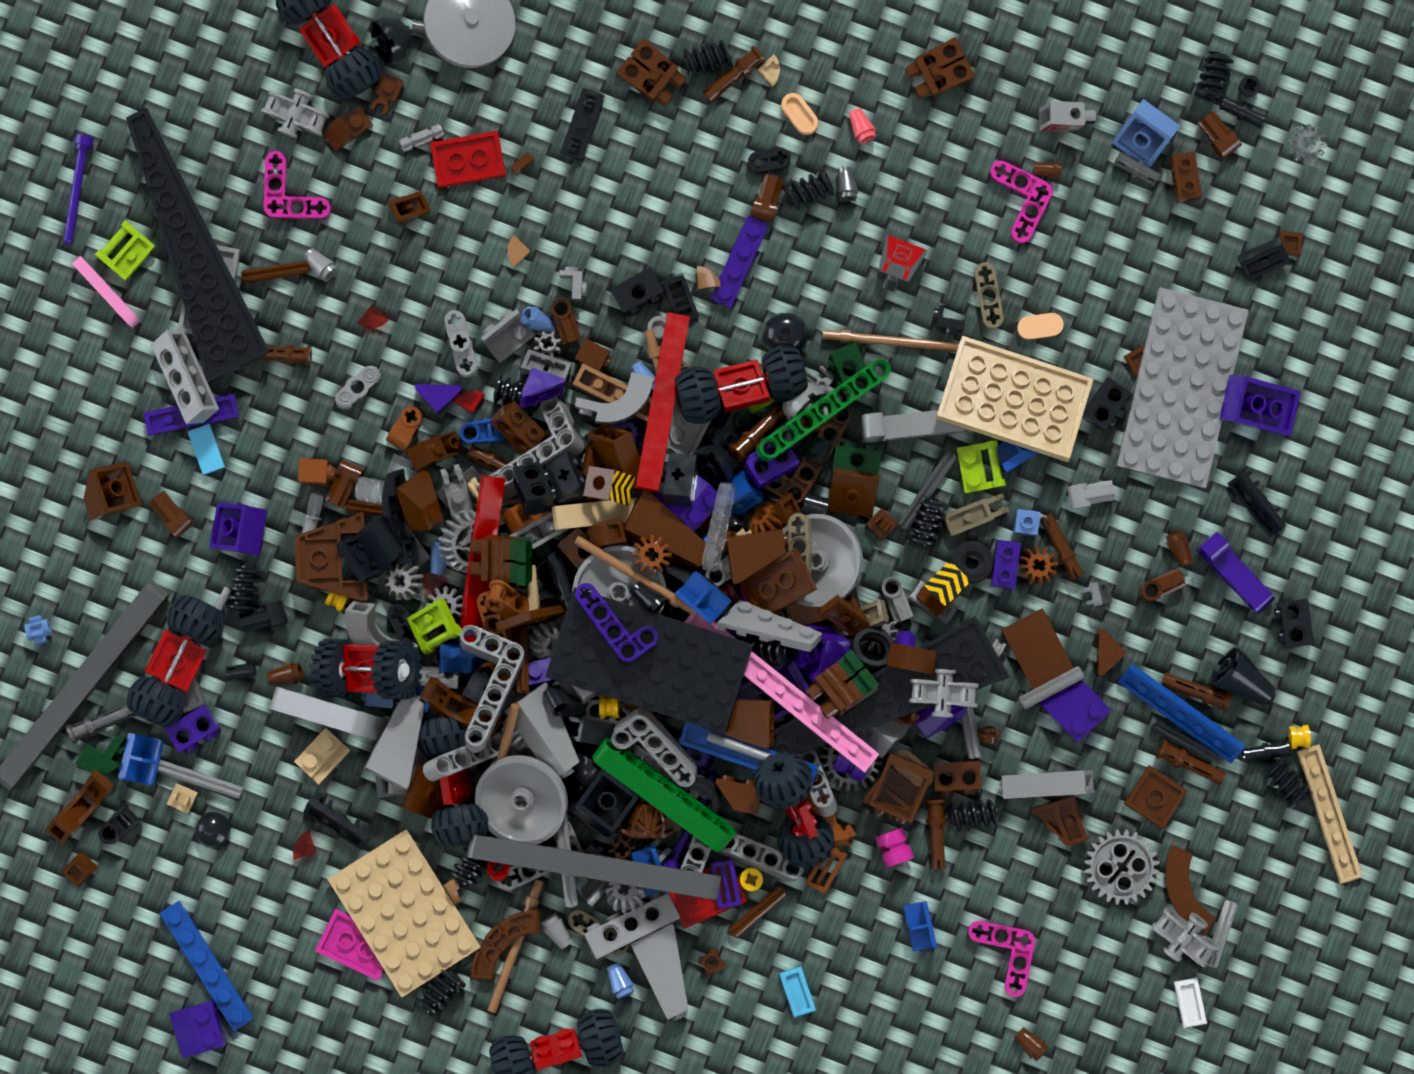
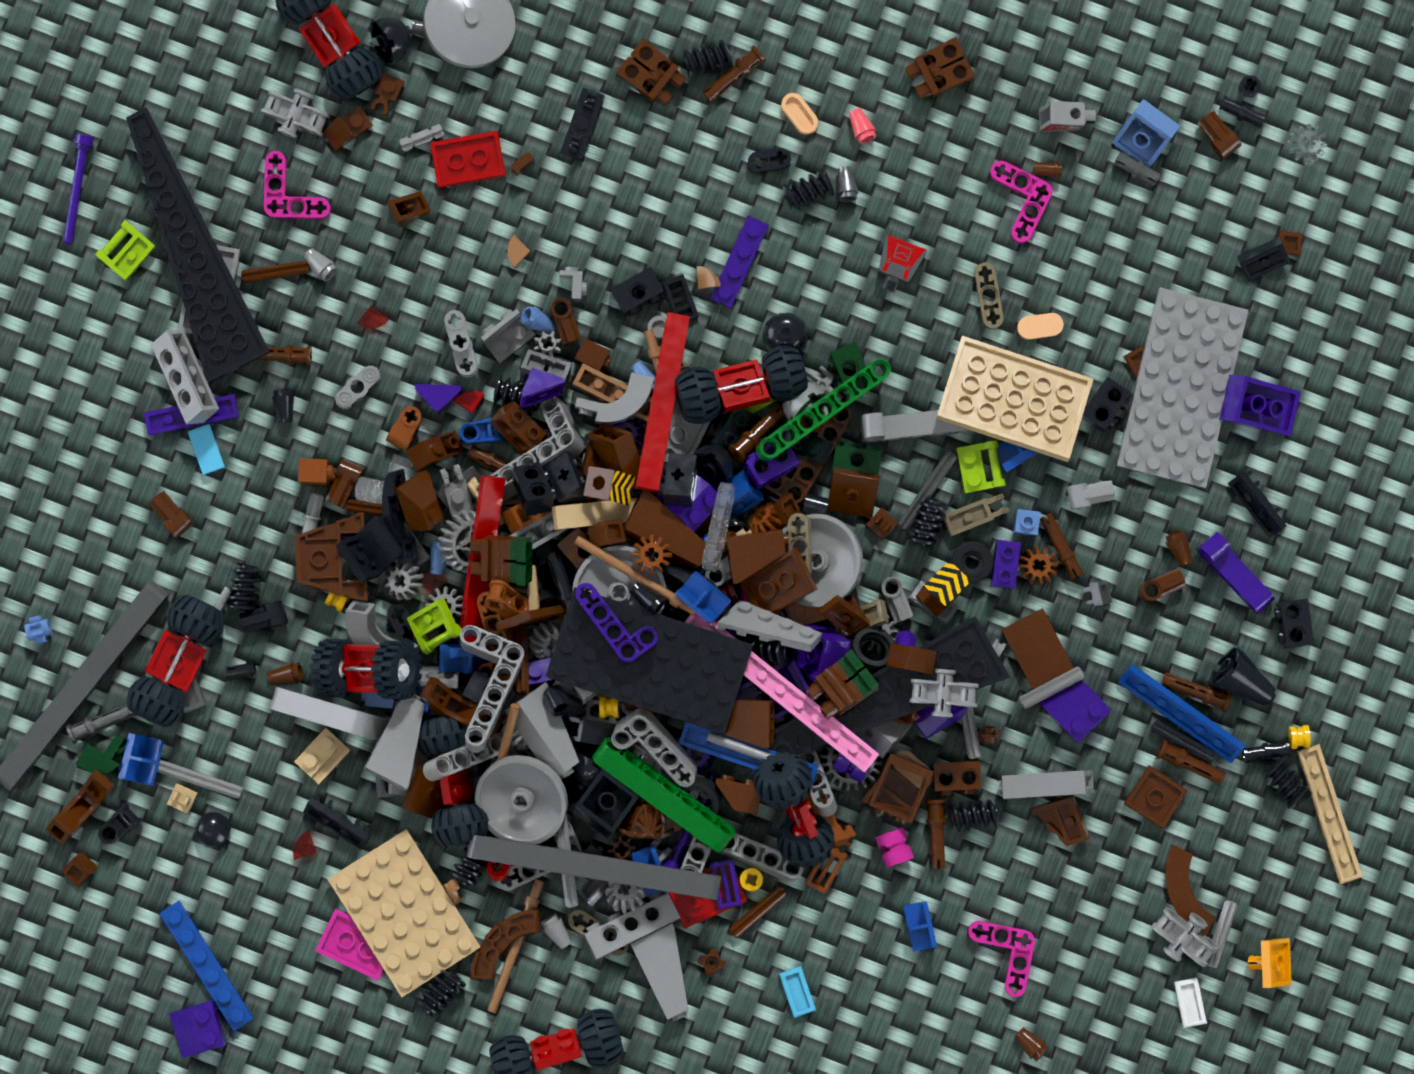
bright pink beam [72,256,141,329] -> none
reddish brown slope [83,461,142,521] -> none
dark purple brick [164,705,221,754] -> none
dark purple slope [209,502,267,556] -> none
medium blue cone [607,963,635,999] -> none
reddish brown piece [750,174,784,223] -> none
tan tile [757,55,780,88] -> none
medium nougat bar [822,329,959,352] -> none
black bracket [932,303,965,335] -> none
light grey gear [1083,829,1160,905] -> none
reddish brown slope [1096,629,1127,676] -> none
reddish brown brick [1169,151,1202,204] -> none
black piece [1194,51,1235,102] -> none
none -> black cone [272,389,295,423]
none -> light orange tile [1248,938,1292,988]

